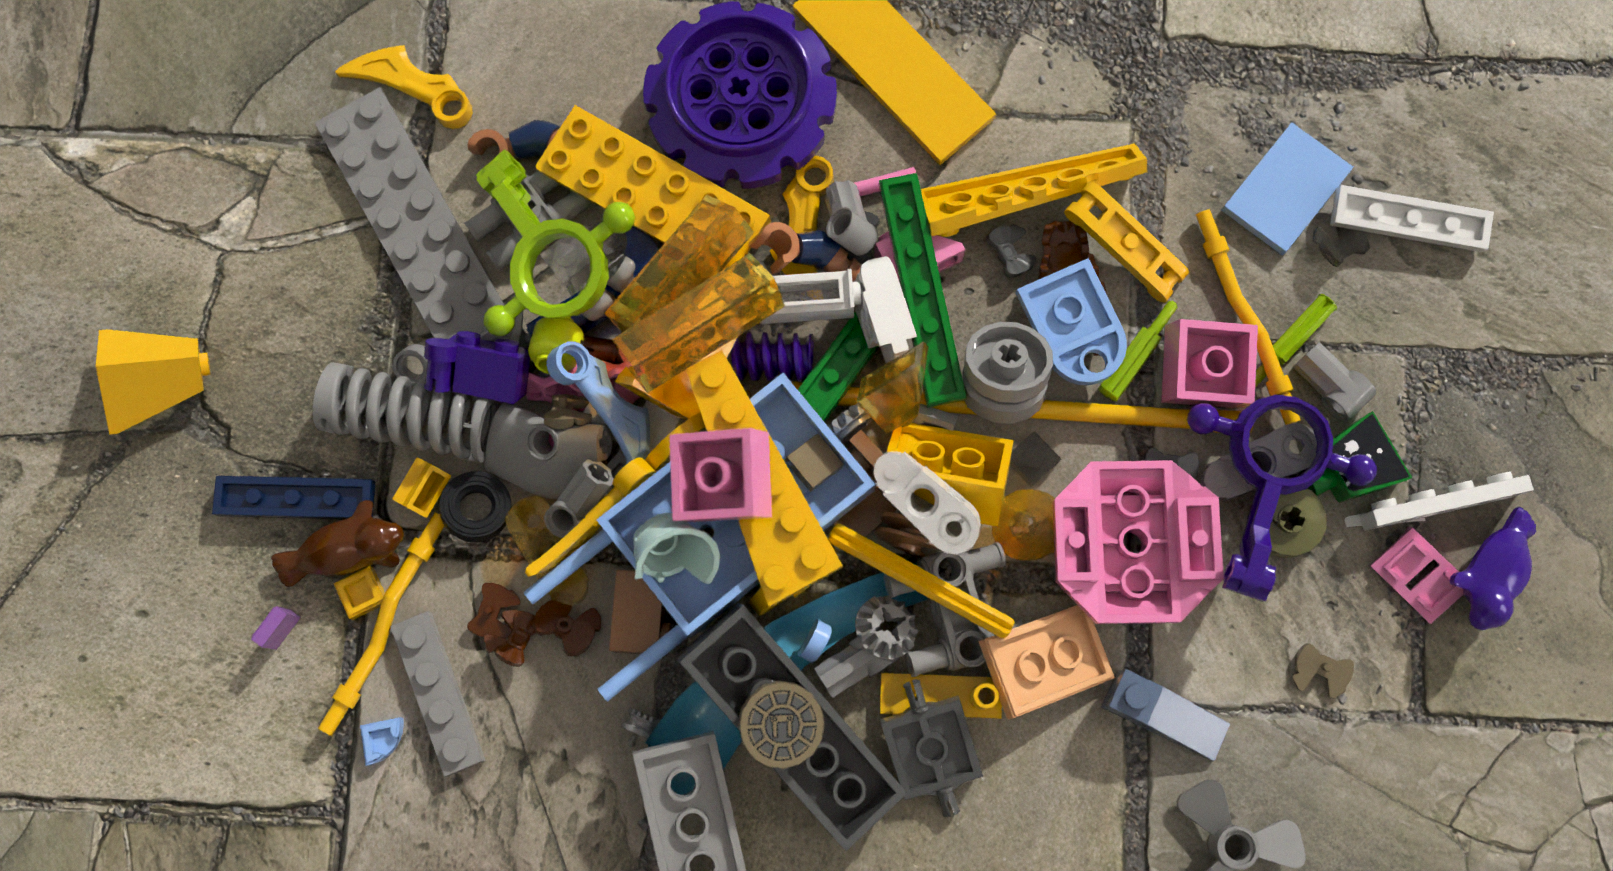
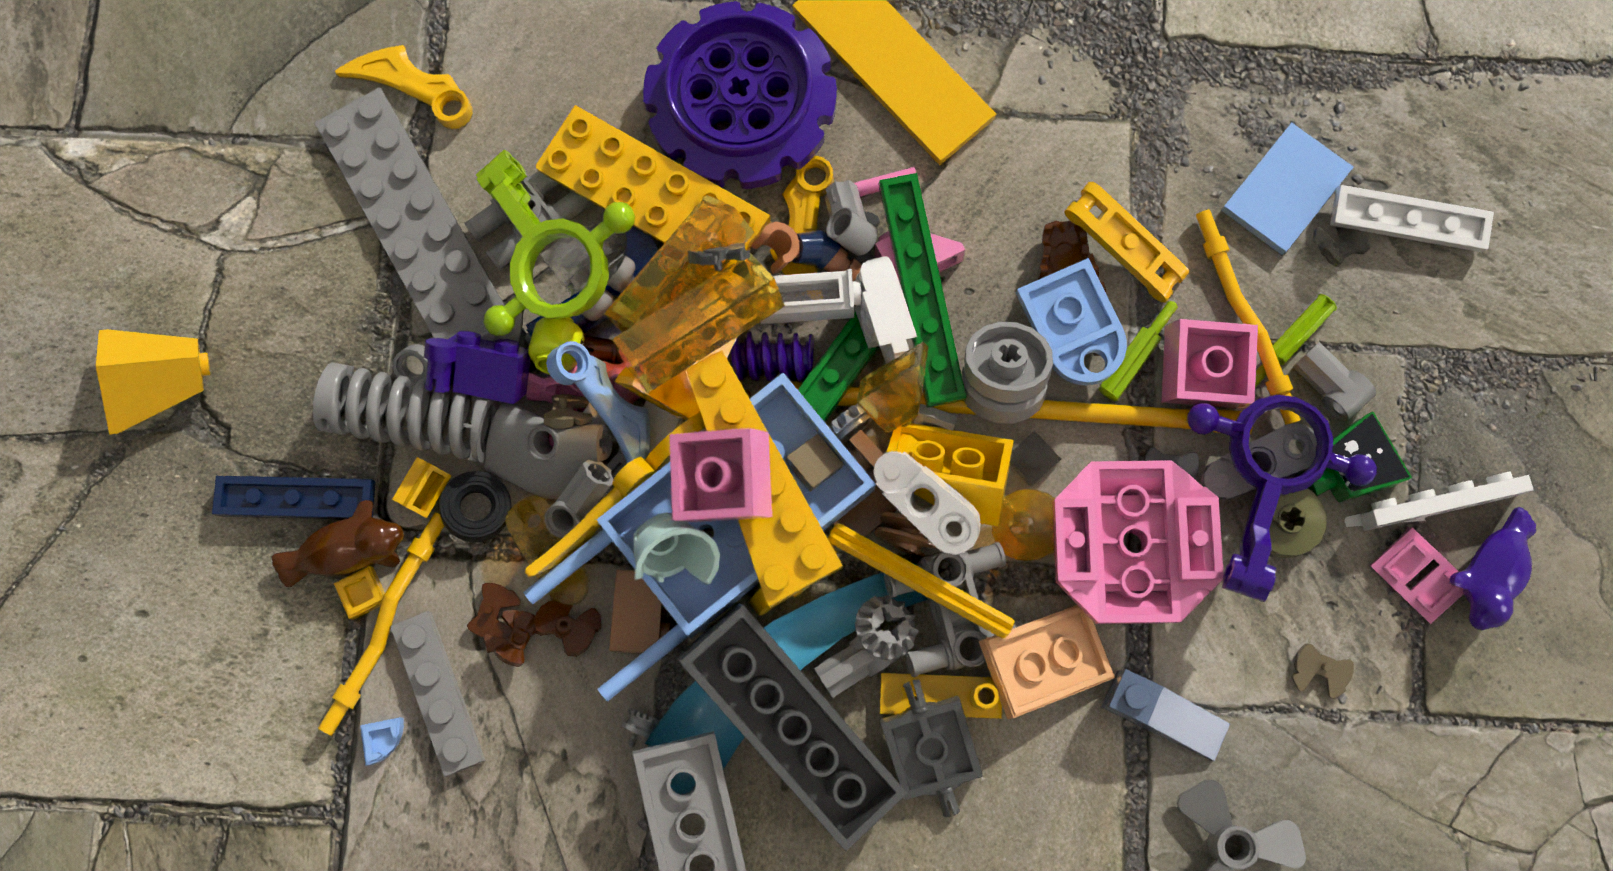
medium lavender tile [251,606,301,650] -> none
dark blue piece [468,120,560,159] -> none
tile [738,681,824,769] -> none
light blue tile [797,619,832,663] -> none
yellow wing [921,143,1147,237] -> none
dark grey piece [986,224,1036,278] -> none
none -> dark grey piece [687,242,750,271]

